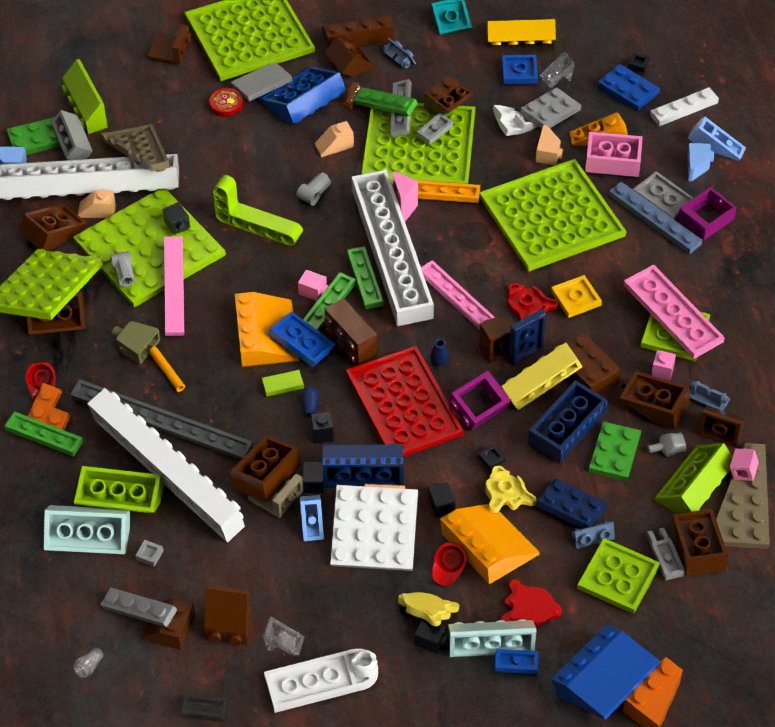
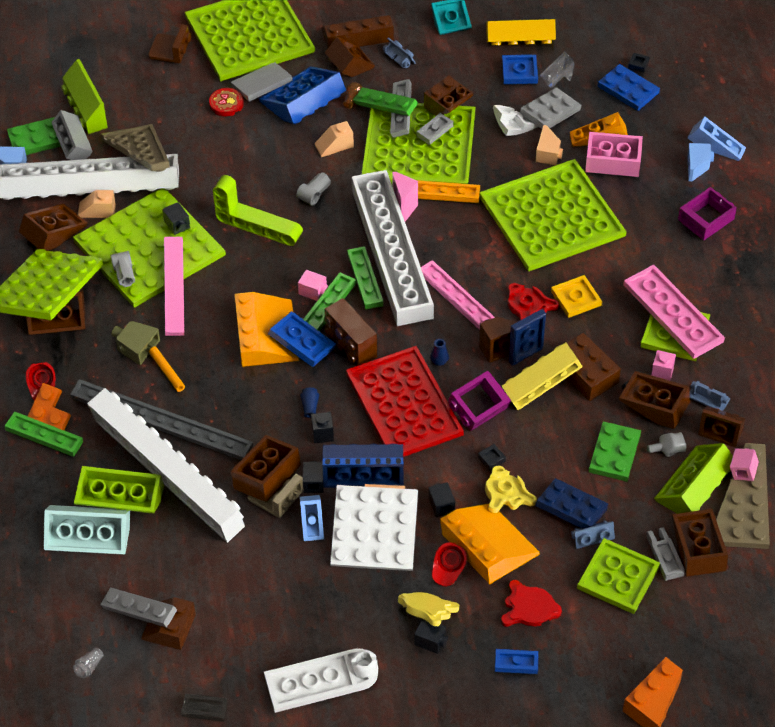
light grey plate [135,540,164,567] -> none
reddish brown slope [204,585,252,645] -> none
lime tile [262,370,304,397] -> none
clear slope [263,617,305,657] -> none
light aqua slope [448,619,536,657] -> none
dark blue brick [528,380,607,464] -> none
blue slope [551,624,660,720] -> none
sand blue plate [609,182,702,254] -> none
light grey tile [632,171,693,220] -> none
white plate [650,88,719,126] -> none

